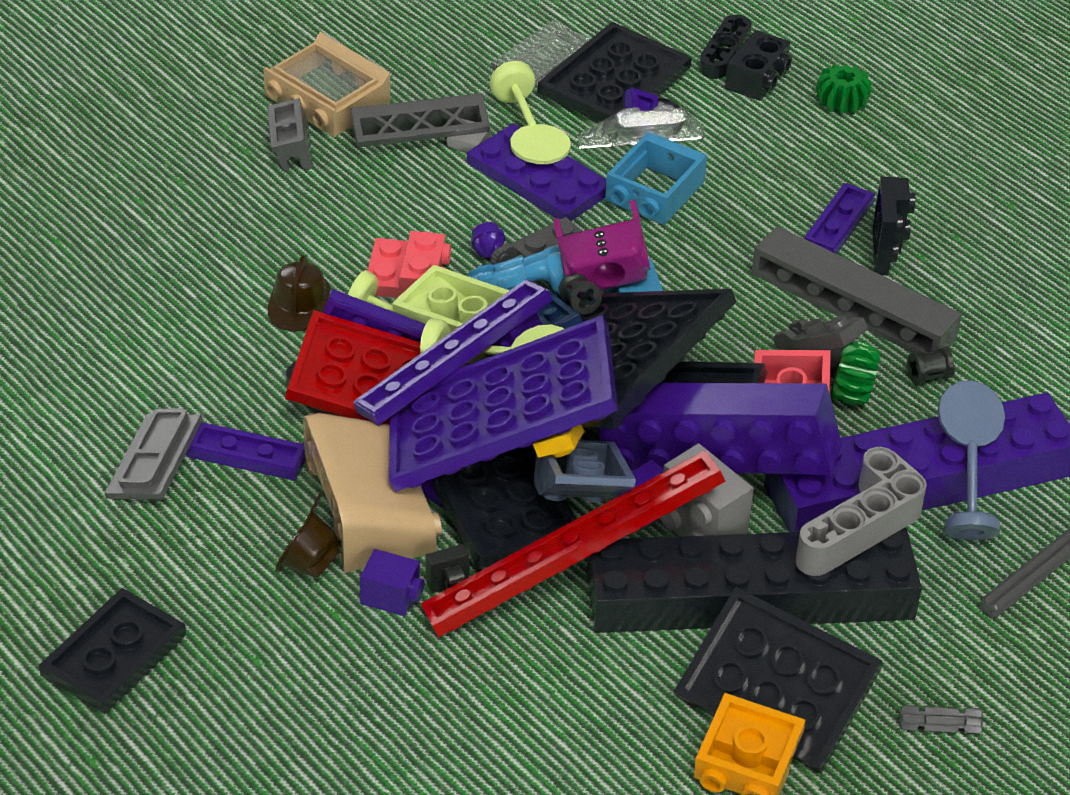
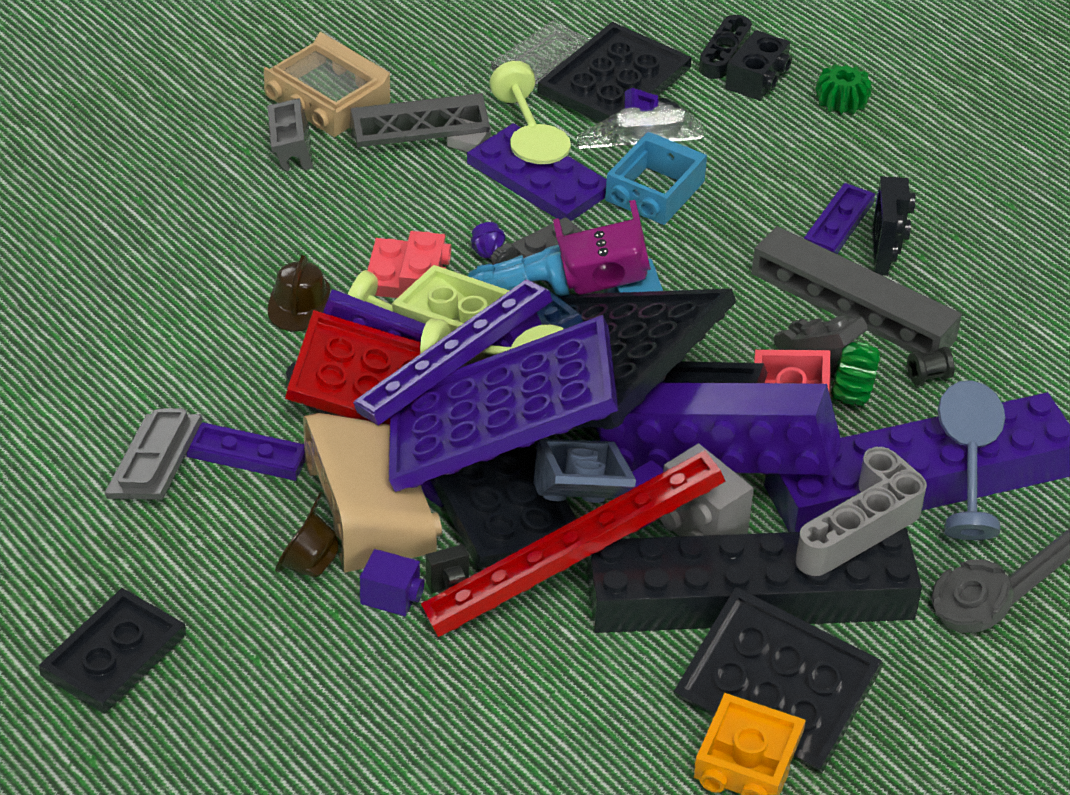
yellow plate [533,424,584,458] -> none
pearl dark grey bush [558,273,602,314] -> none
dark grey axle [899,705,983,733] -> none
none -> dark grey tile [931,560,1014,633]

